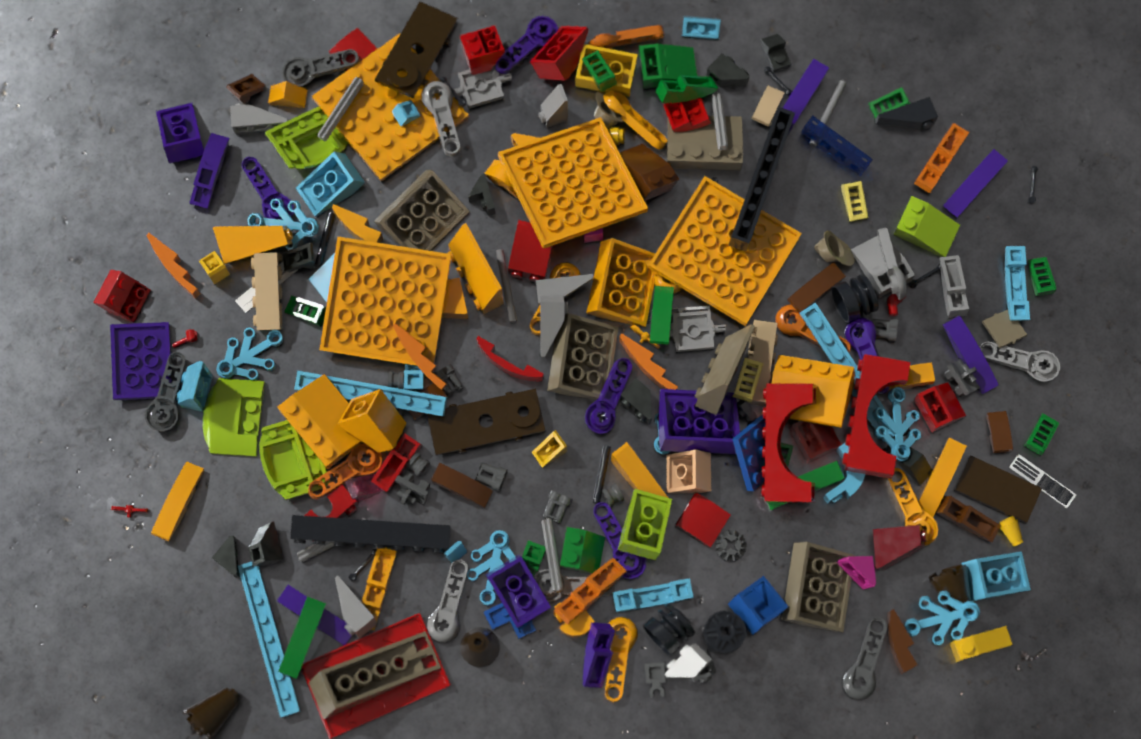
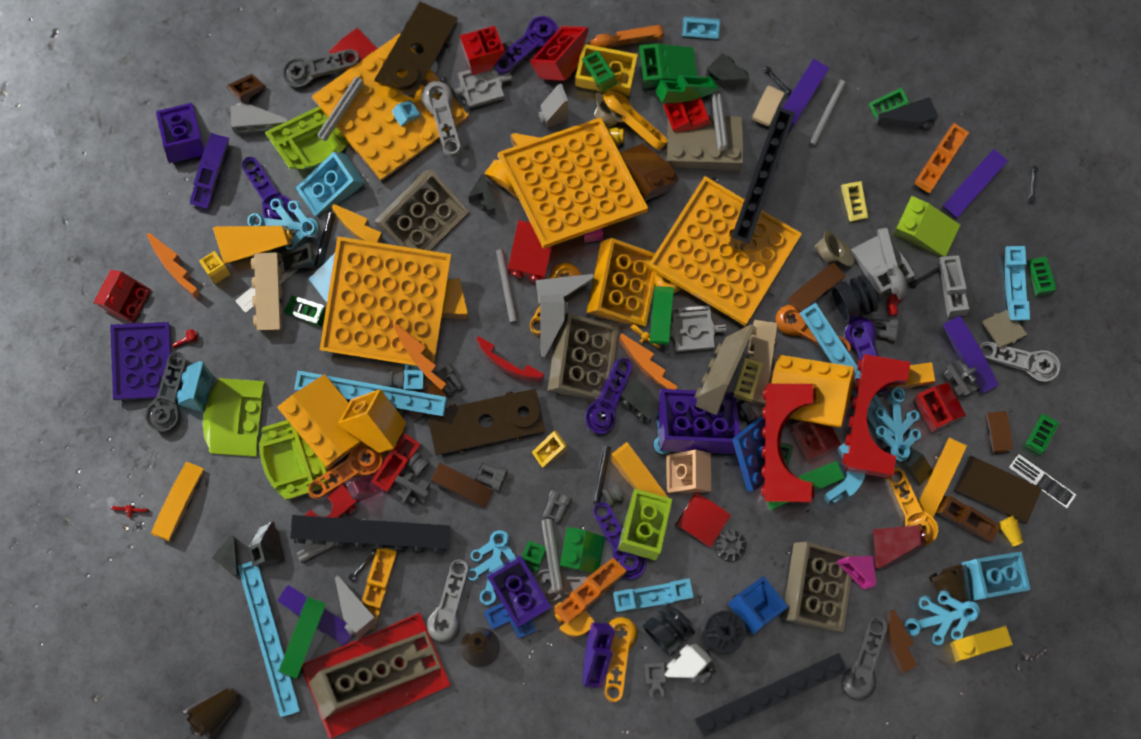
medium azure plant [216,327,283,381] -> none
light orange slope [268,81,308,108] -> none
medium azure slope [444,541,467,563] -> none
light orange slope [447,223,504,314] -> none
pearl dark grey slope [760,33,791,73] -> none
clear blue piece [801,115,873,176] -> none
none -> black brick [693,653,848,739]

